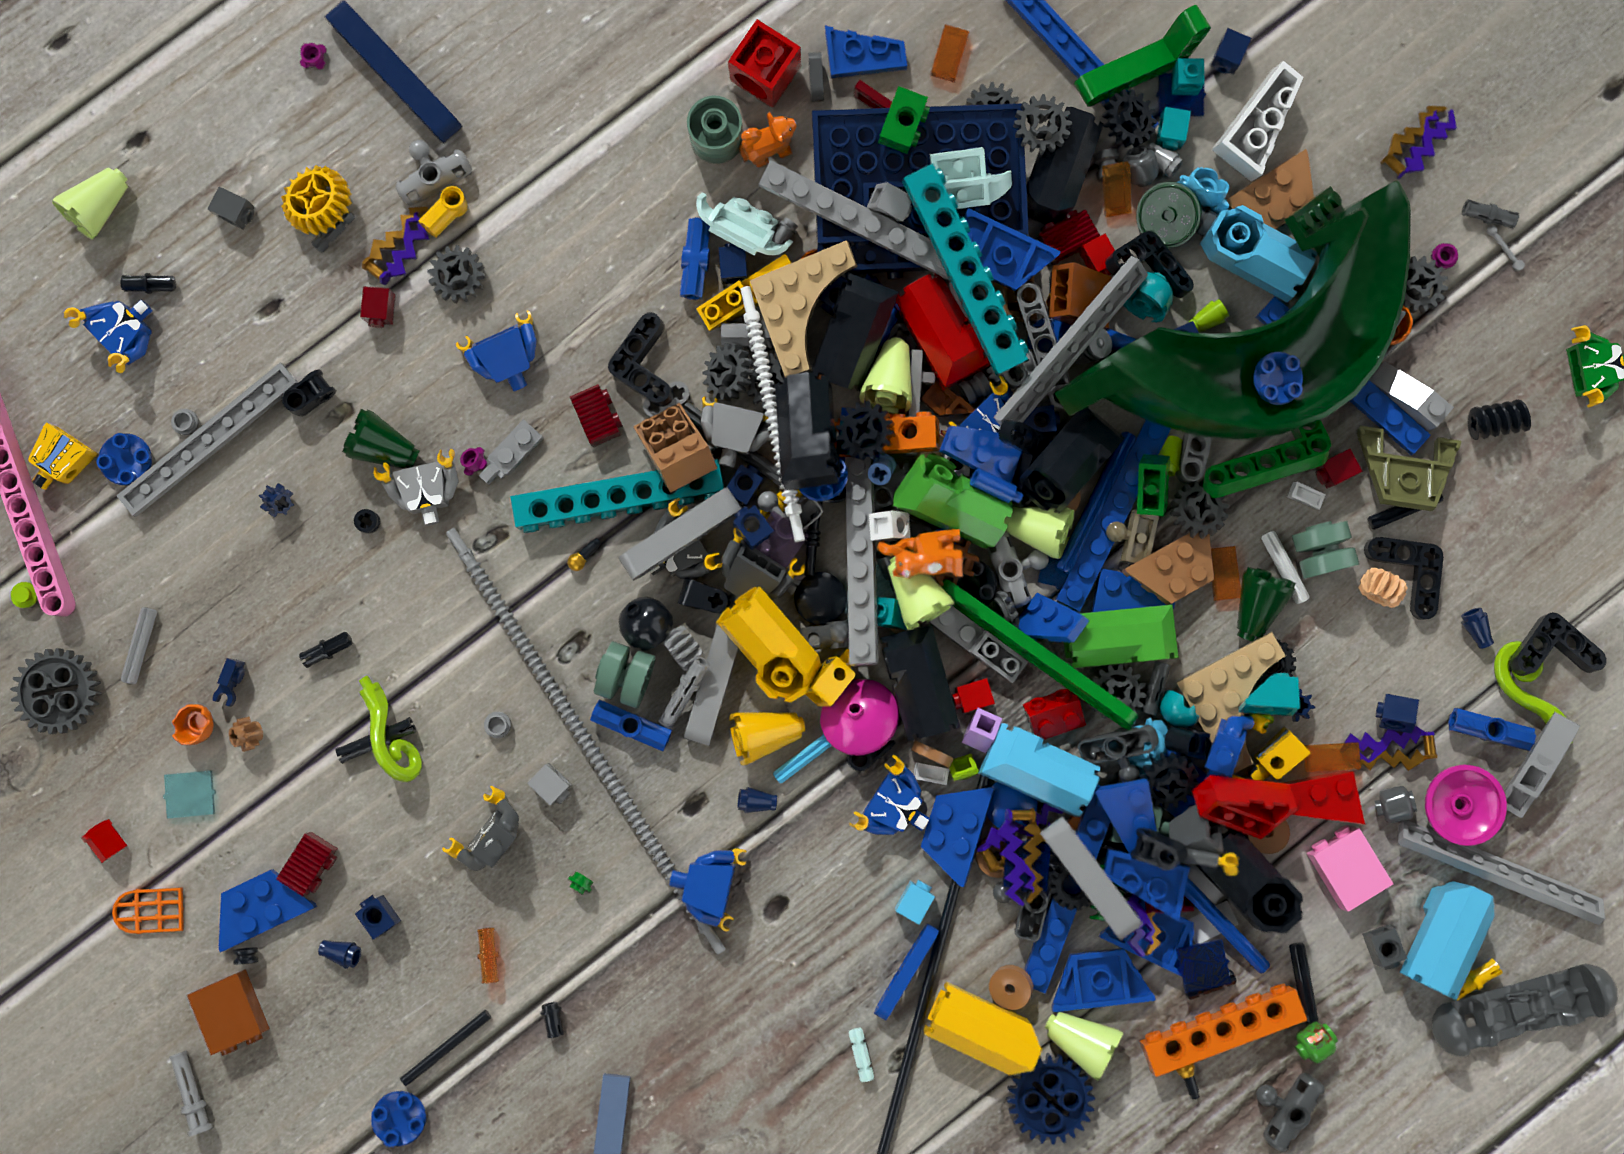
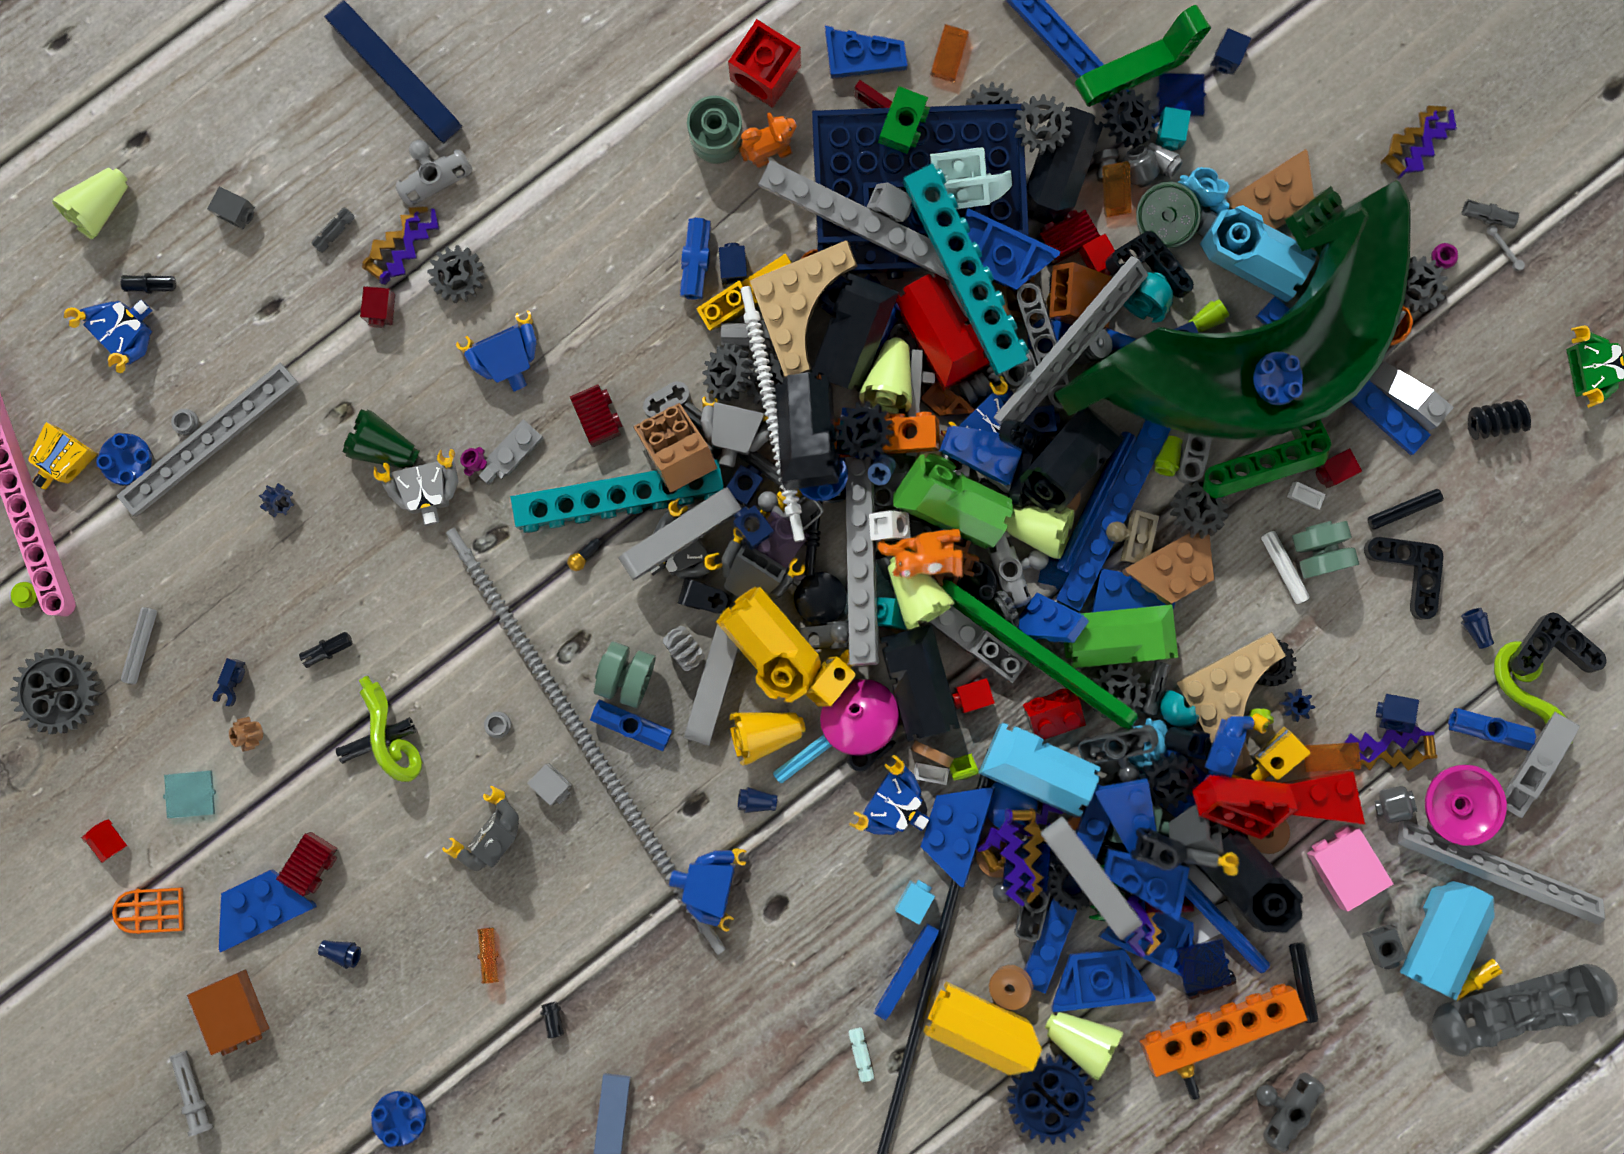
orange hair [172,704,214,745] -> none
black bush [233,947,259,965] -> none
yellow gear [281,165,352,236] -> none
black piece [282,369,336,416] -> none
magenta plate [300,43,327,69] -> none
black bush [354,509,380,534] -> none
dark blue brick [355,895,401,940] -> none
black bar [400,1010,492,1086] -> none
yellow piece [418,186,467,238] -> none
green plate [567,871,594,895] -> none
black beam [608,312,674,407] -> none
black cylinder [619,597,673,651] -> none
light grey pin [659,656,710,729] -> none
light aqua plate [696,193,793,256] -> none
light grey pin [771,218,798,244] -> none
dark grey beam [808,52,824,102] -> none
lavender brick [961,708,1002,753] -> none
blue cylinder [970,468,1023,503] -> none
green brick [1137,454,1170,516] -> none
teal brick [1172,58,1205,95] -> none
clear orange tile [1211,546,1241,601] -> none
white wedge [1212,61,1303,182] -> none
dark green cone [1237,567,1296,642] -> none
teal slope [1239,673,1300,716] -> none
bright green head [1295,1022,1338,1063] -> none
olive wing [1357,426,1461,511] -> none
light nougat gear [1358,568,1408,608] -> none

